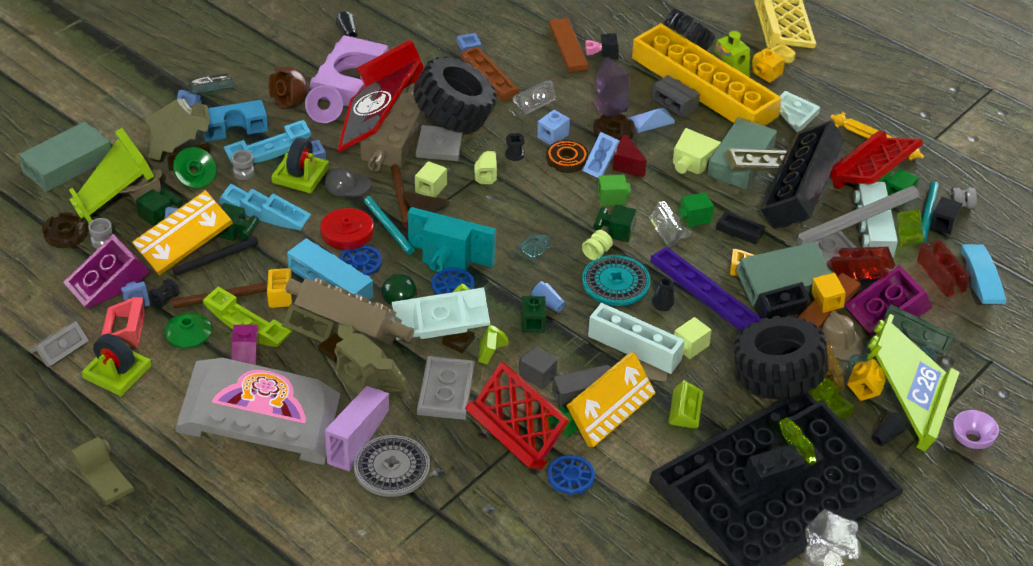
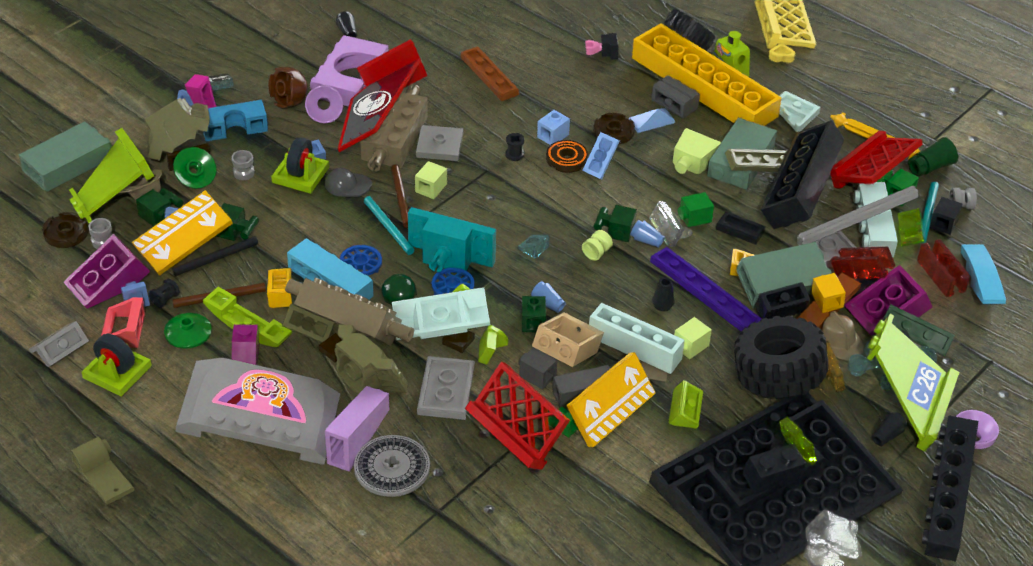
medium azure slope [219,184,311,231] -> none
medium azure slope [224,120,311,163] -> none
red wheel [320,208,374,250] -> none
dark brown slope [403,192,450,213] -> none
black tyre [413,56,496,133] -> none
medium blue tile [457,33,482,52] -> none
yellowish green rock [474,151,497,184] -> none
clear tile [513,80,556,115] -> none
blue wheel [548,455,595,496] -> none
dark orange tile [549,18,588,73] -> none
piece [582,255,650,306] -> none
clear purple slope [595,58,630,116] -> none
bright green brick [597,174,631,206] -> none
dark red slope [613,135,647,177] -> none
yellow brick [751,48,785,83] -> none
clear neon green slope [809,377,854,420] -> none
yellow brick [847,359,887,401] -> none
none -> dark pink slope [185,74,216,108]
none -> tan window [532,312,604,367]
none -> medium blue cone [630,220,665,248]
none -> dark green plant [908,137,958,177]
none -> black brick [921,415,979,562]

